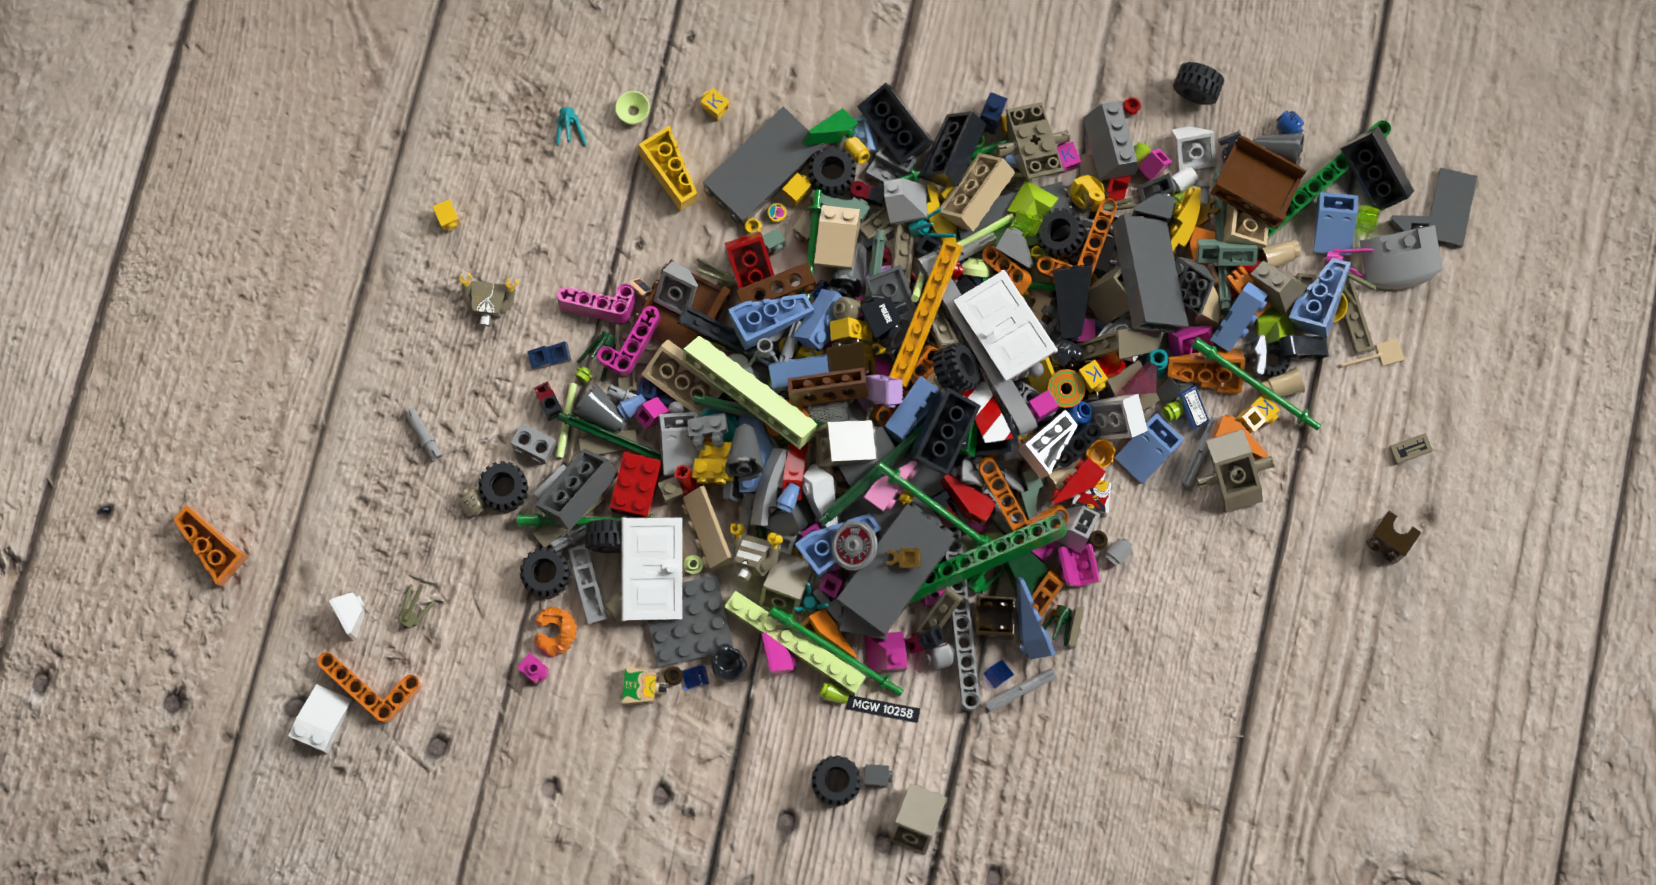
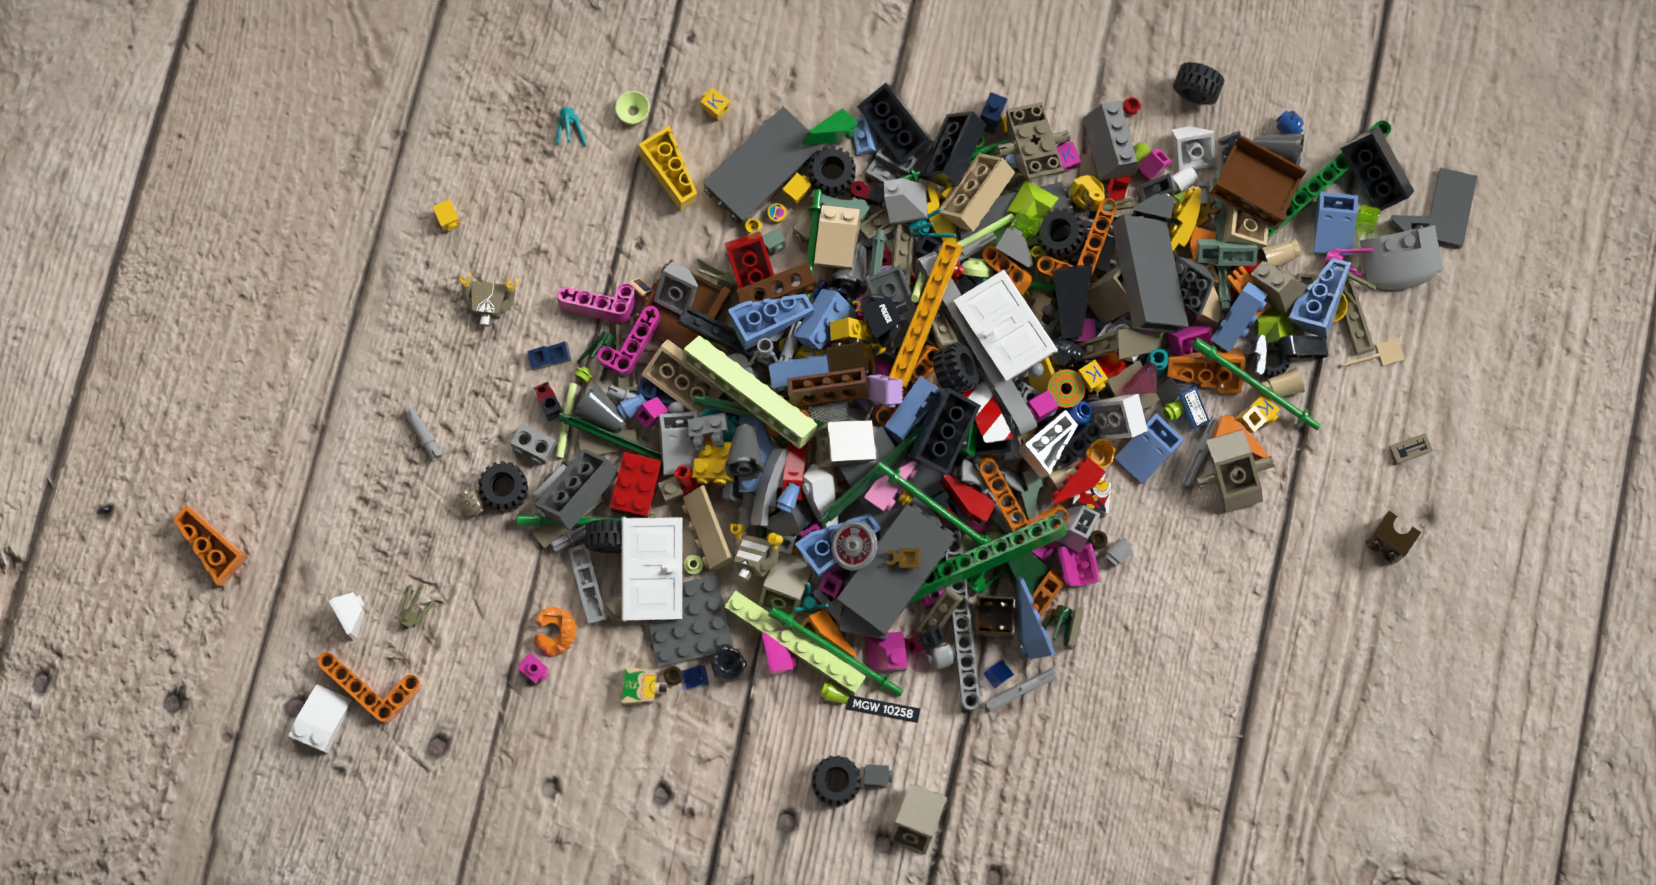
black tyre [520,547,570,599] -> none
dark tan head [832,297,861,320] -> none
yellow brick [843,137,870,165] -> none

